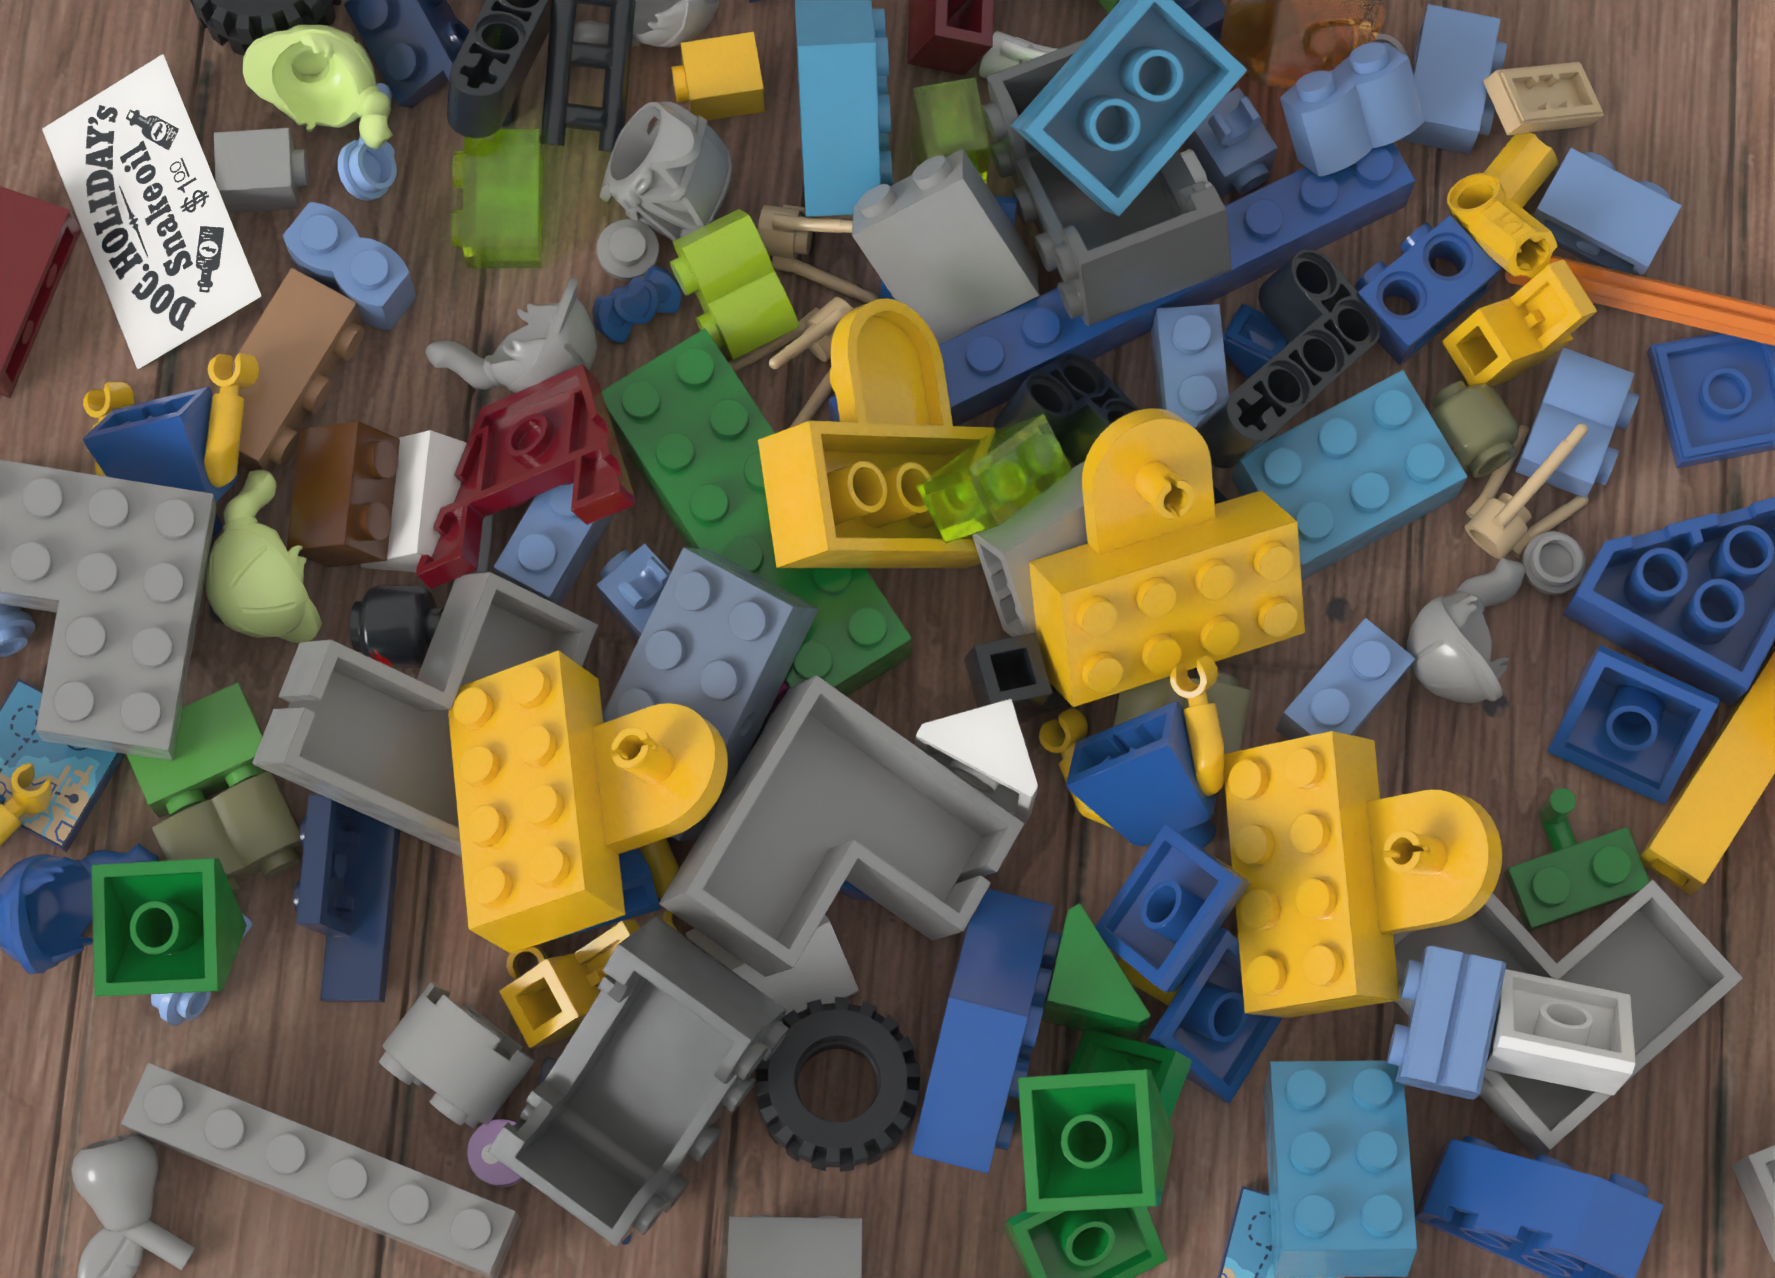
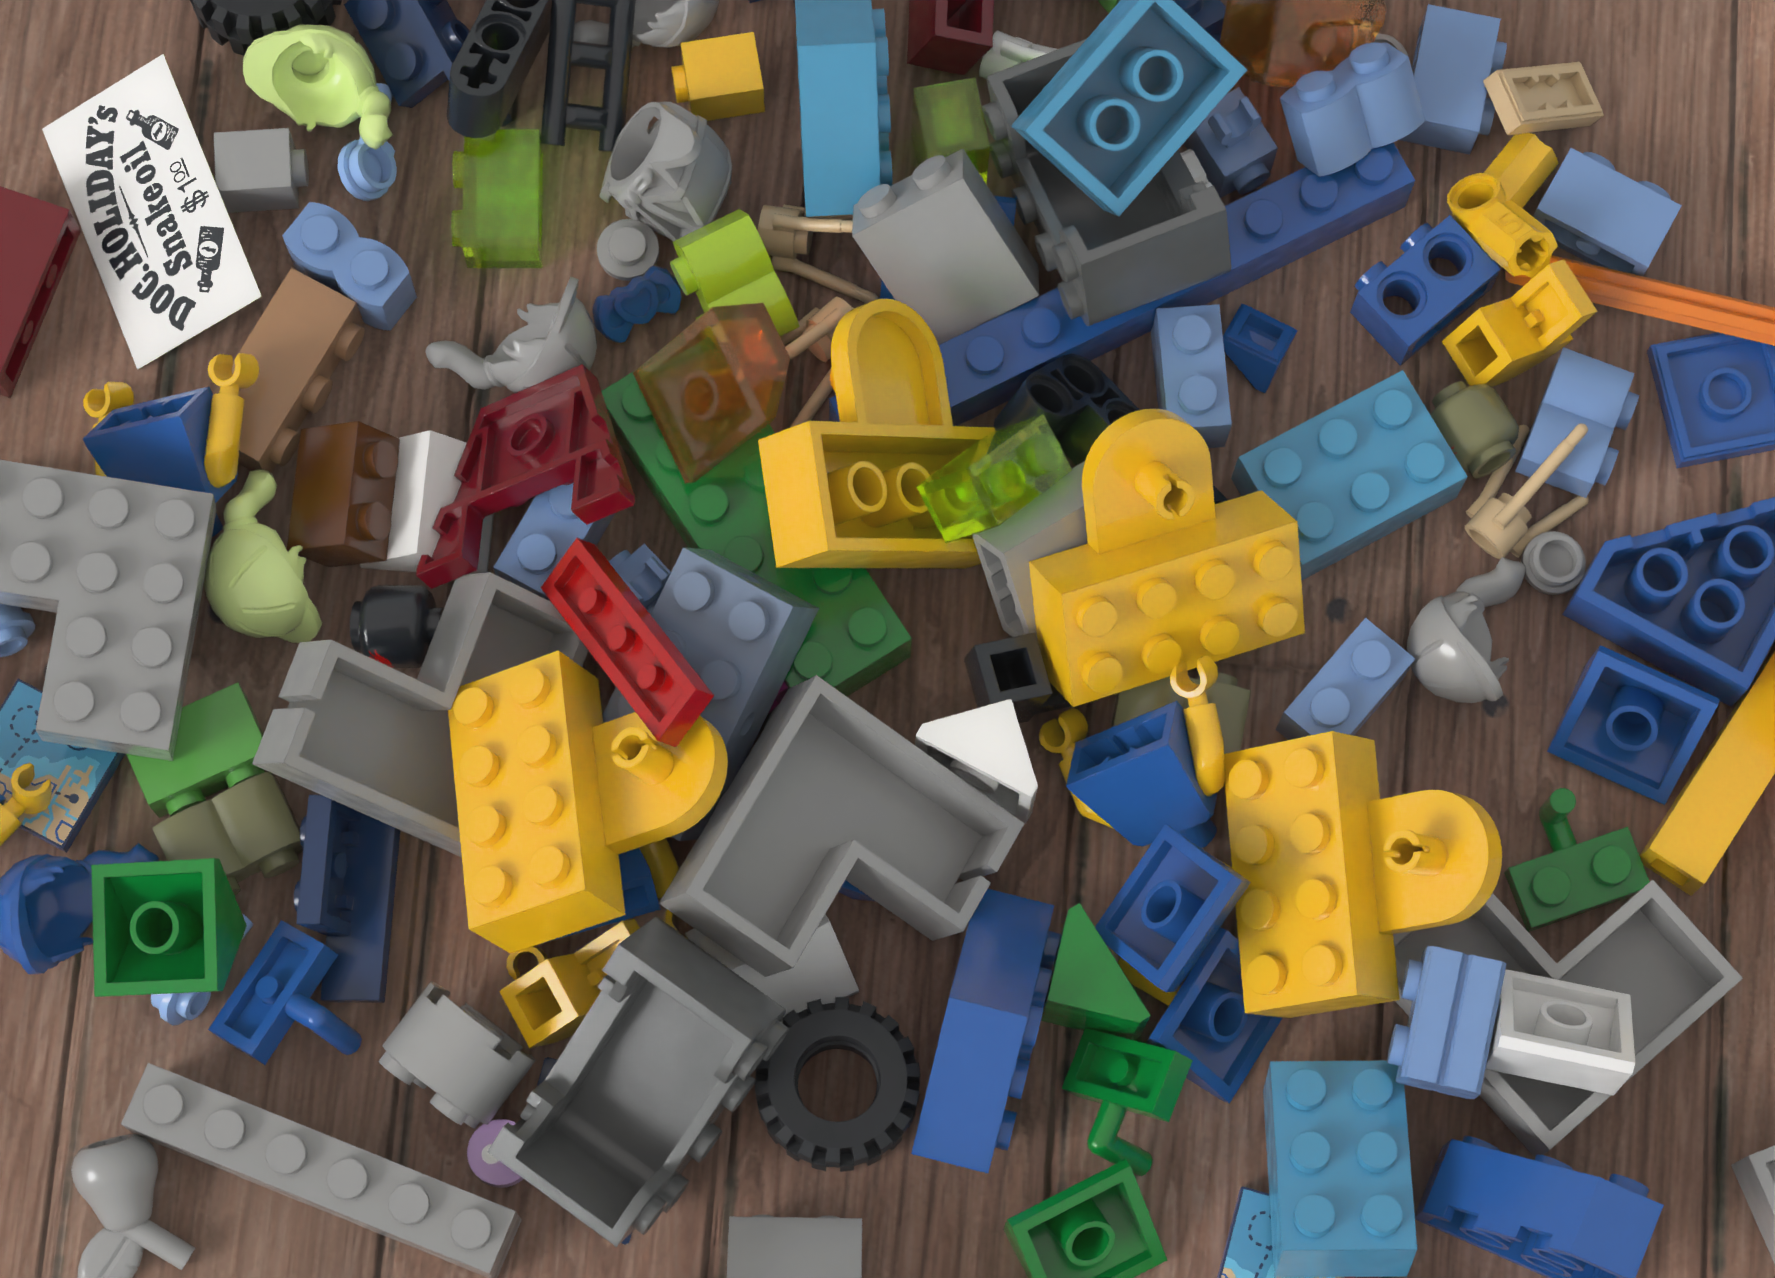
green slope [1018,1069,1174,1213] -> none
black beam [1195,249,1381,468] -> none
none -> blue plate [208,920,362,1065]
none -> red plate [541,538,714,747]
none -> clear orange slope [633,303,790,484]

